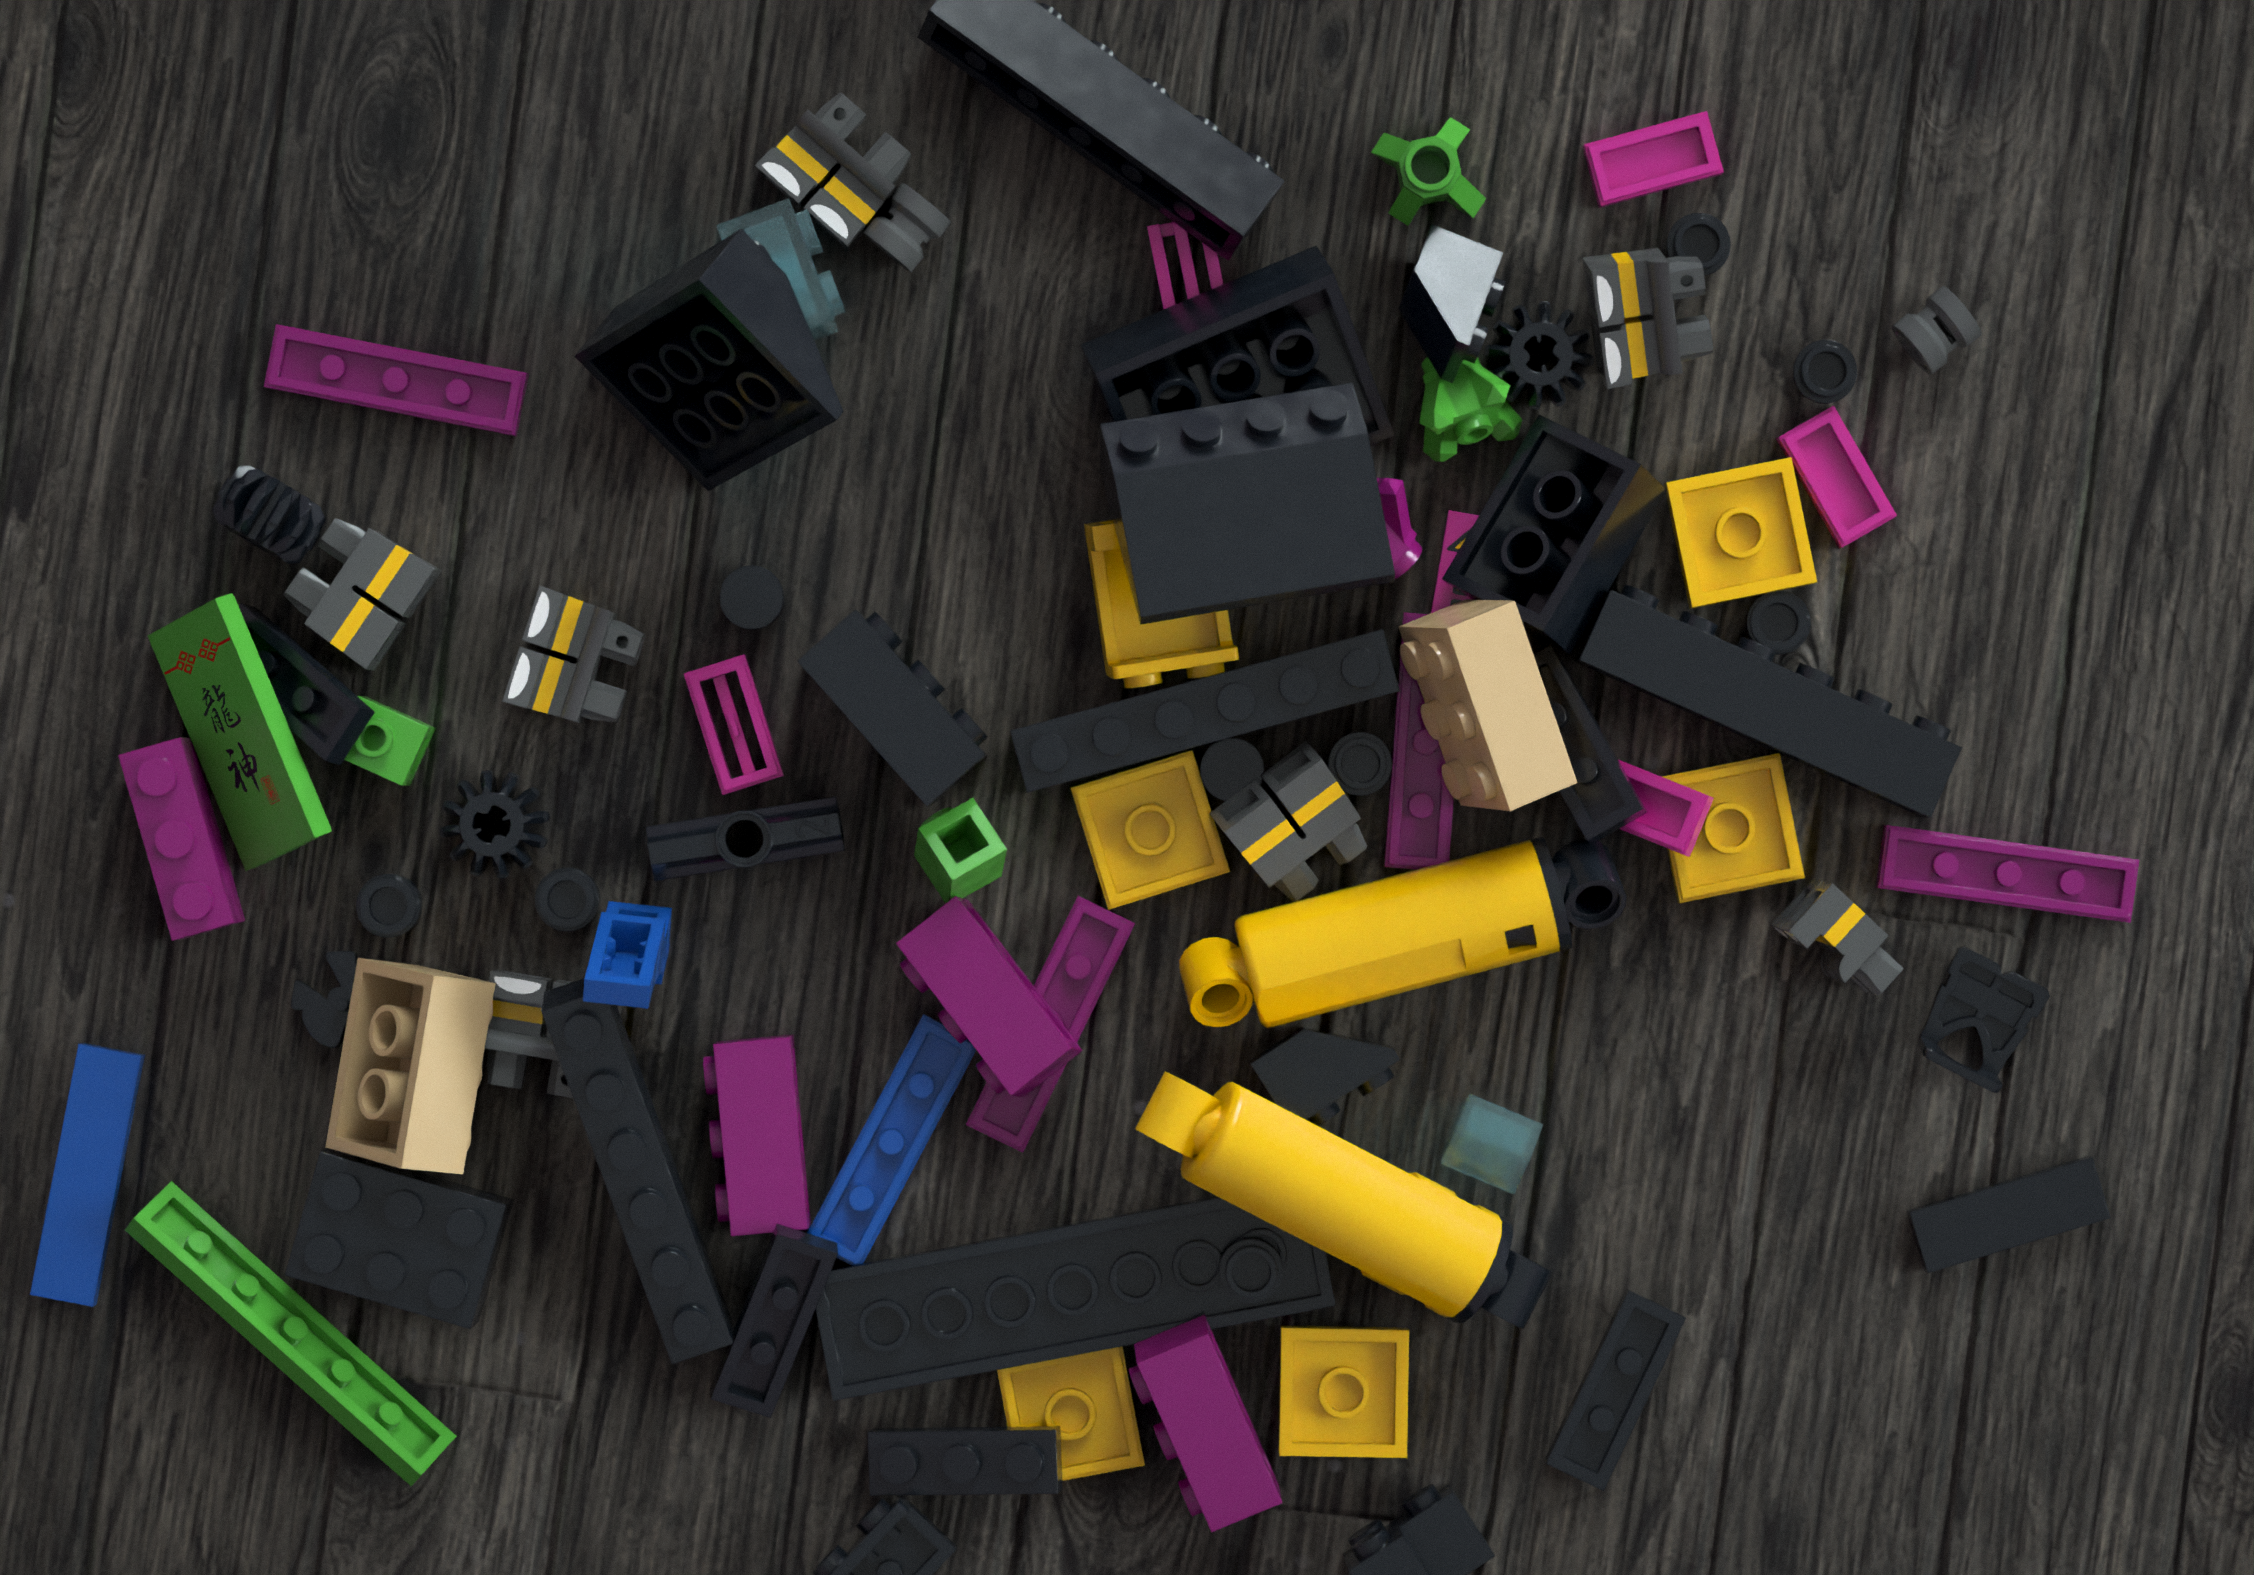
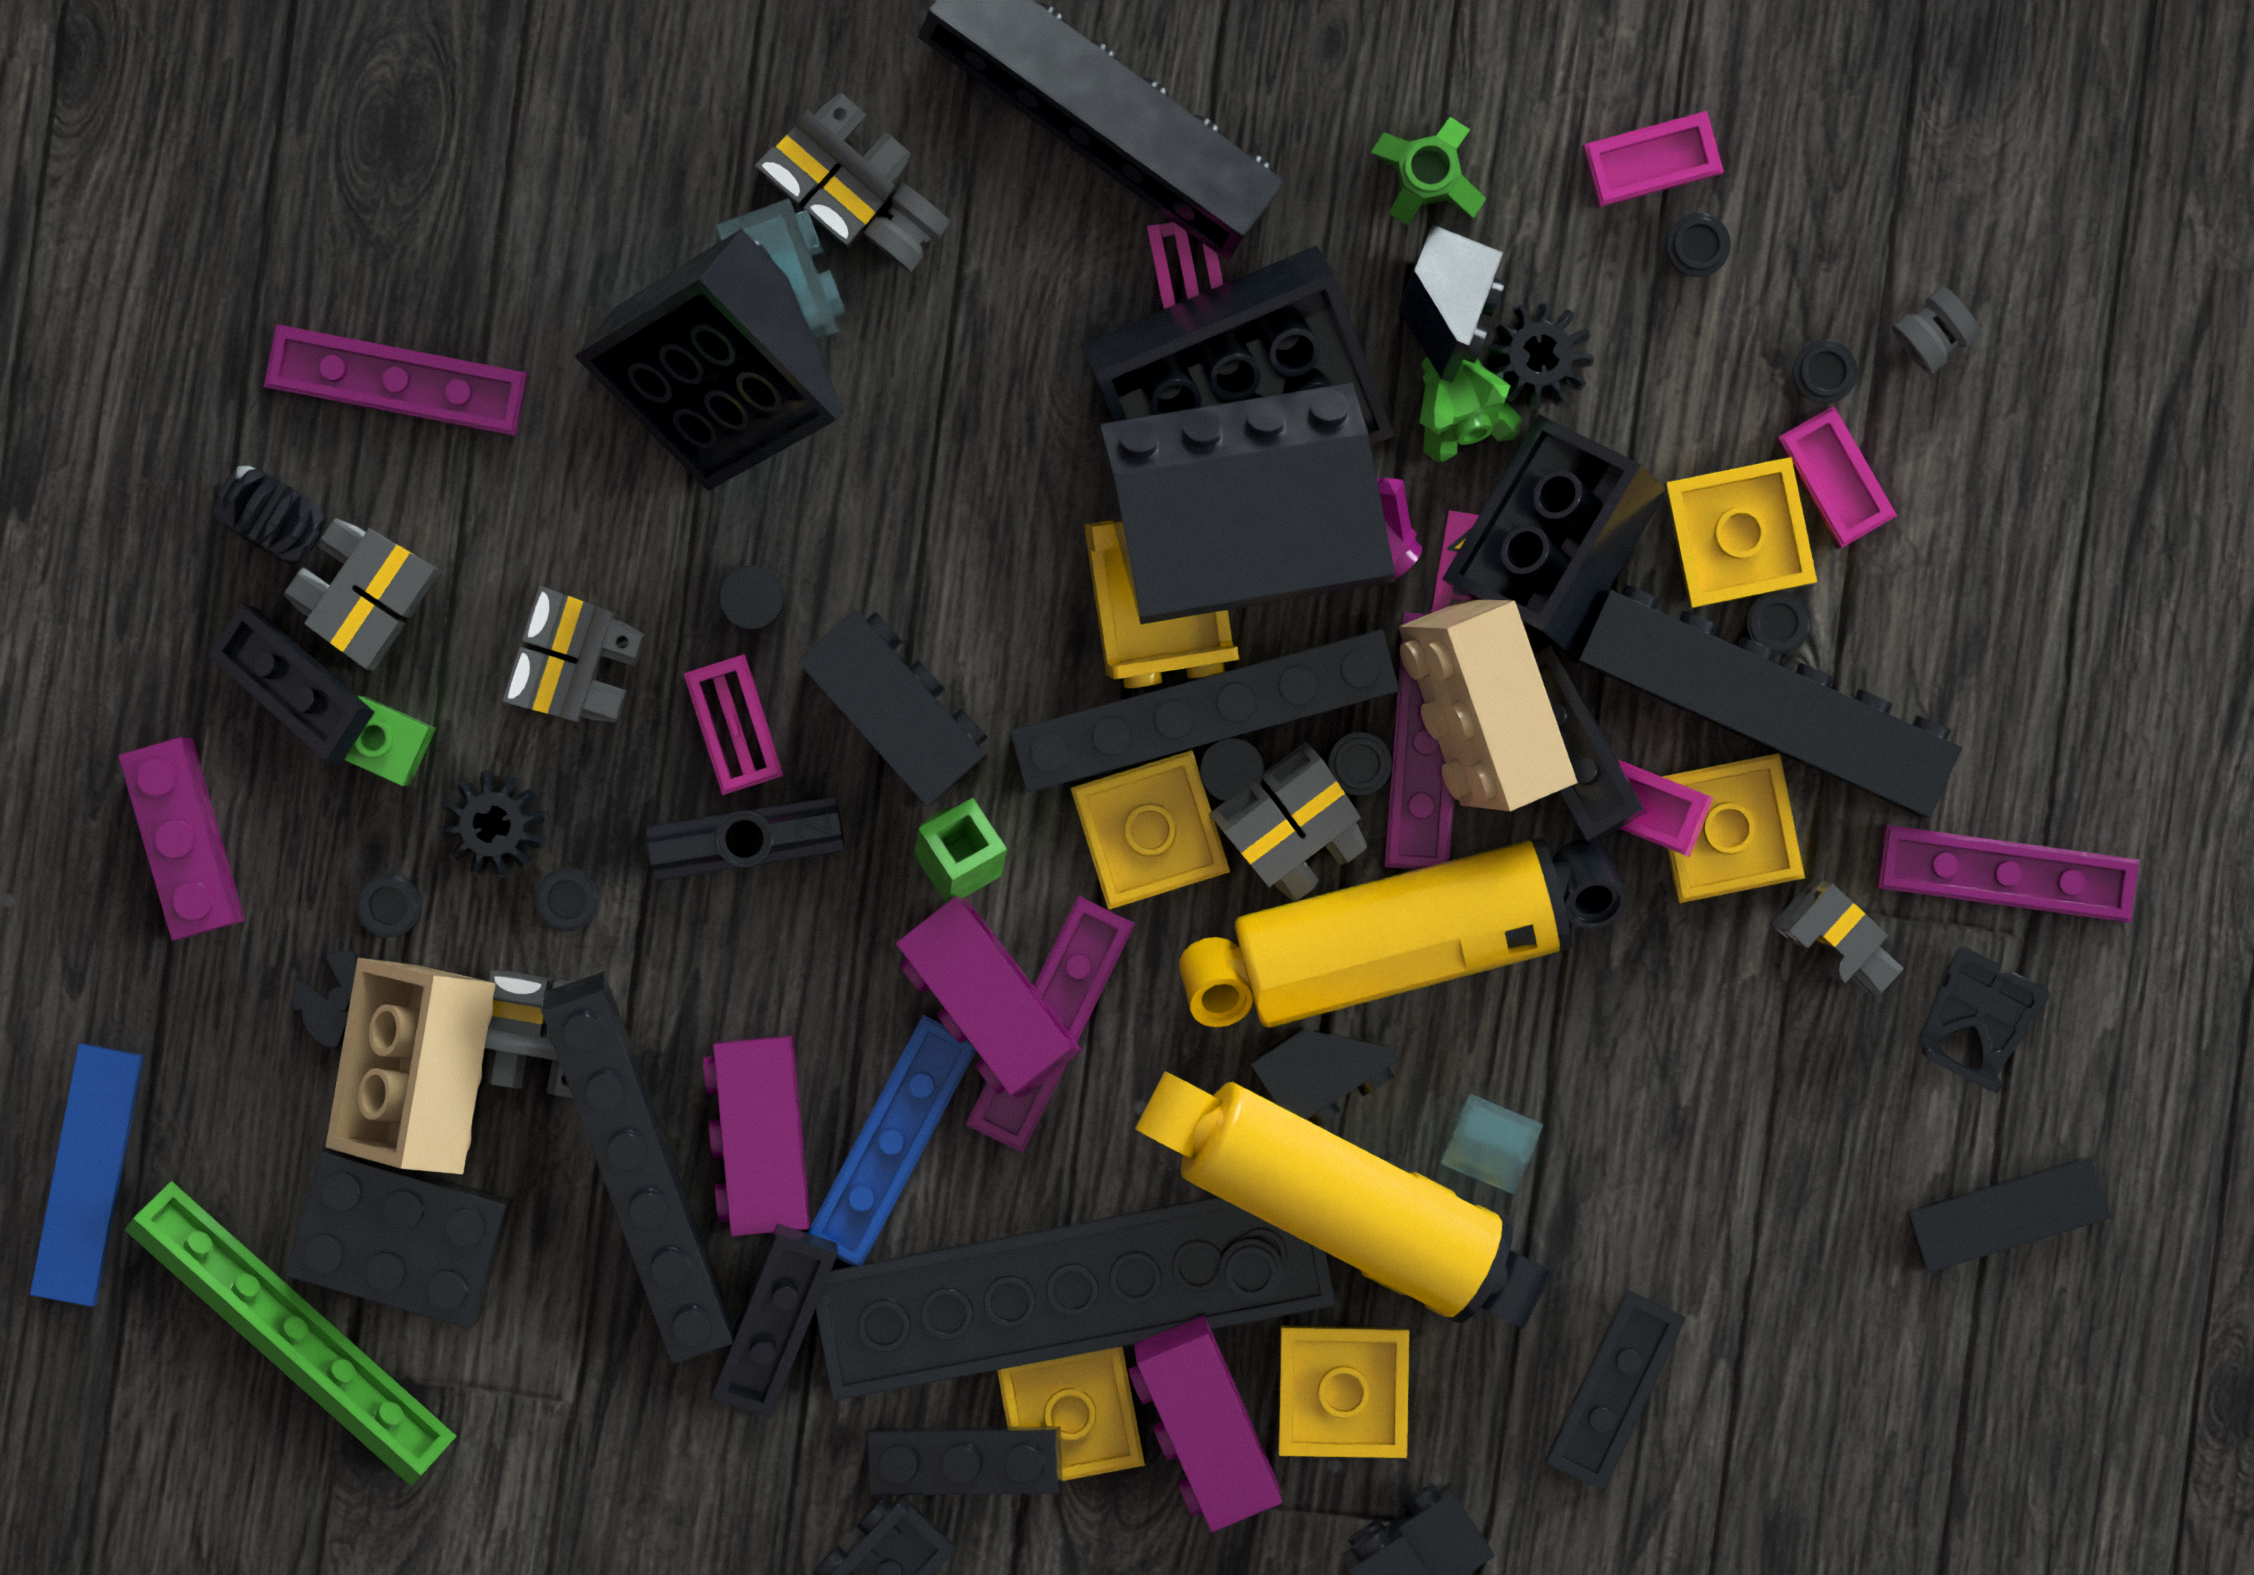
bright green tile [148,593,332,871] -> none
blue slope [583,901,672,1009] -> none
dark grey hips [1582,248,1714,389] -> none

